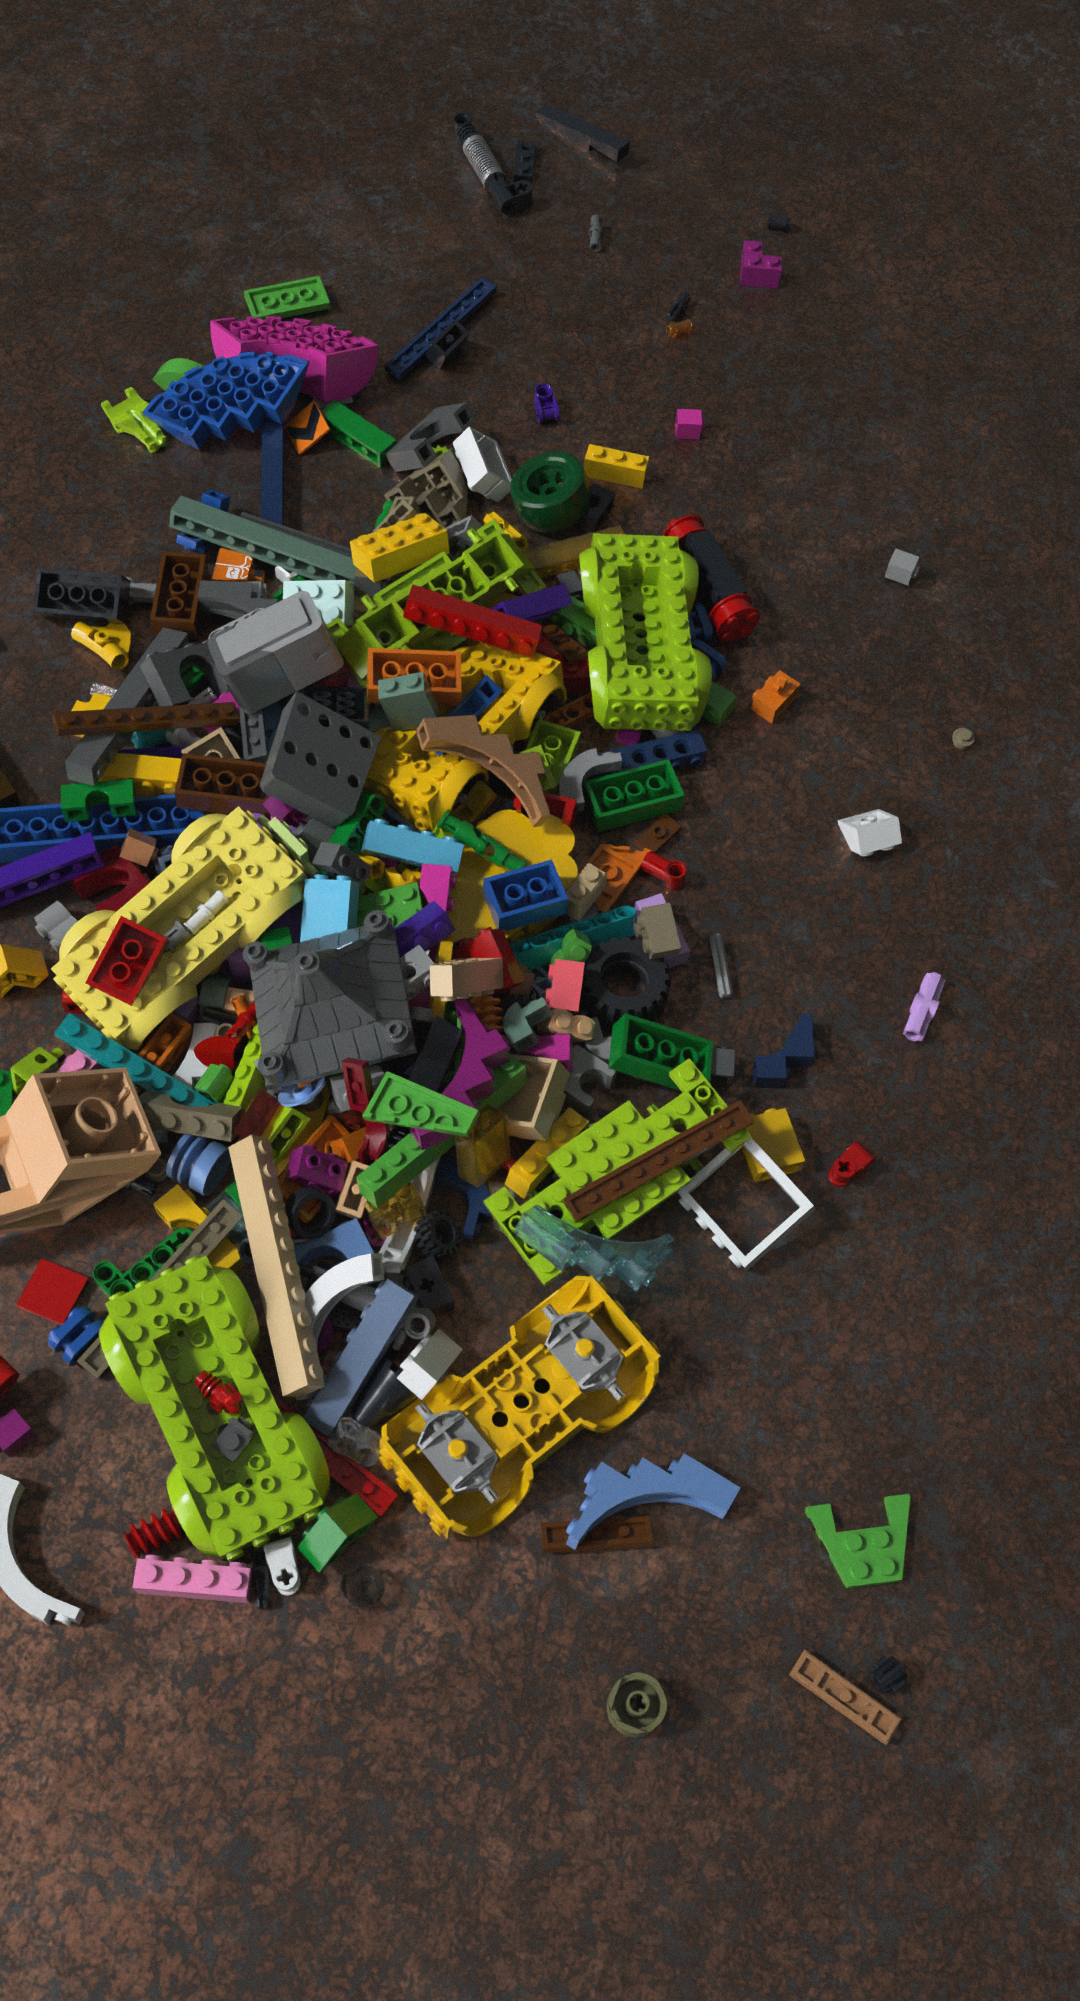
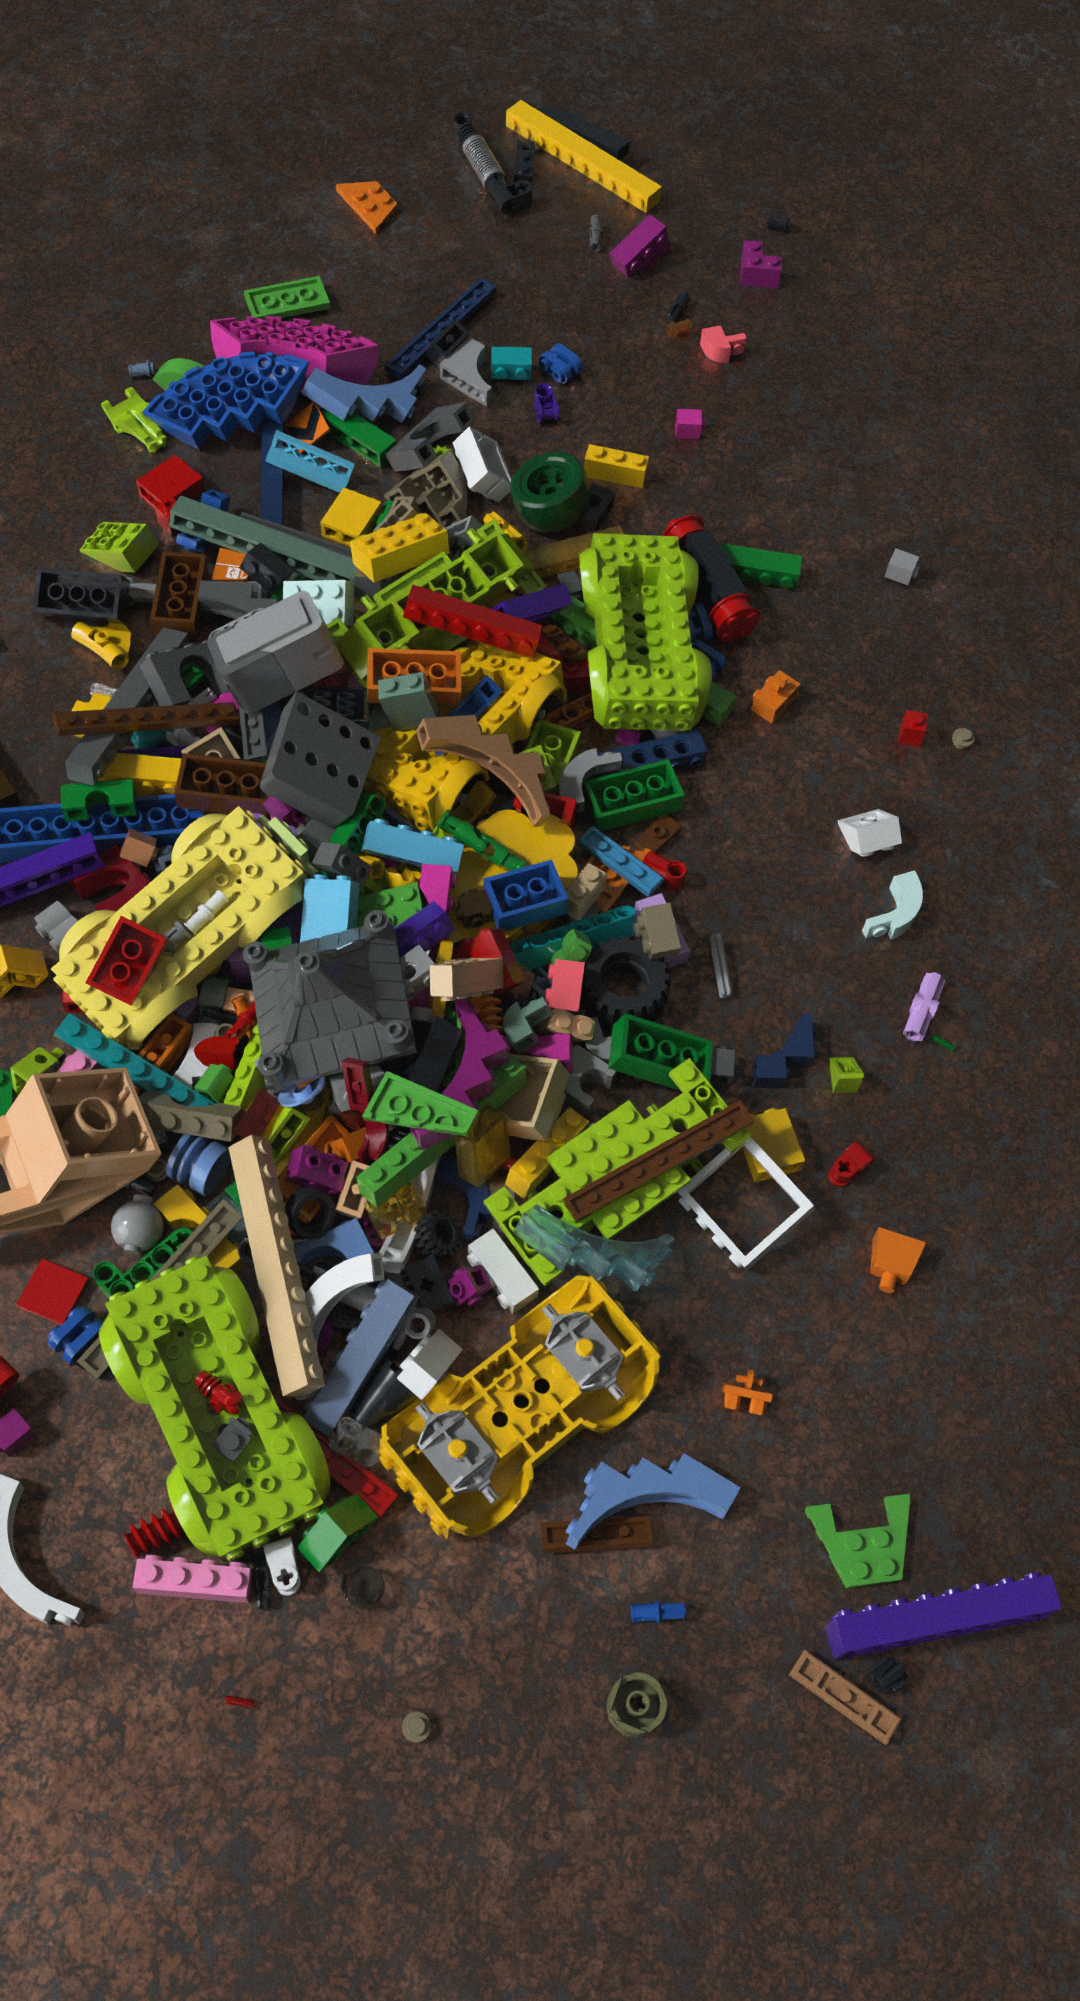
none -> lime slope [79,522,159,573]
none -> light grey brick [111,1195,164,1255]
none -> sand blue pin [129,360,155,377]
none -> red brick [136,455,205,508]
none -> red brick [155,496,179,536]
none -> red leg [224,1695,254,1708]
none -> black brick [239,543,294,595]
none -> medium azure fence [265,430,355,493]
none -> medium blue arch [301,364,426,423]
none -> yellow brick [320,487,382,548]
none -> orange wing [336,181,398,234]
none -> dark tan plate [402,1712,431,1743]
none -> light grey arch [440,337,492,407]
none -> magenta brick [446,1264,493,1307]
none -> dark brown brick [455,889,493,929]
none -> white brick [467,1229,539,1314]
none -> teal brick [491,347,532,380]
none -> yellow brick [506,100,662,213]
none -> blue brick [539,343,583,384]
none -> dark azure tile [577,826,664,897]
none -> magenta wedge [609,214,671,277]
none -> blue axle [630,1600,686,1624]
none -> coral brick [700,325,747,363]
none -> green brick [719,543,802,589]
none -> orange hips [722,1369,773,1415]
none -> dark purple brick [825,1572,1062,1661]
none -> lime slope [829,1057,864,1093]
none -> light aqua arch [862,870,923,940]
none -> orange torso [870,1227,926,1293]
none -> red brick [898,710,928,747]
none -> green leg [932,1035,956,1052]

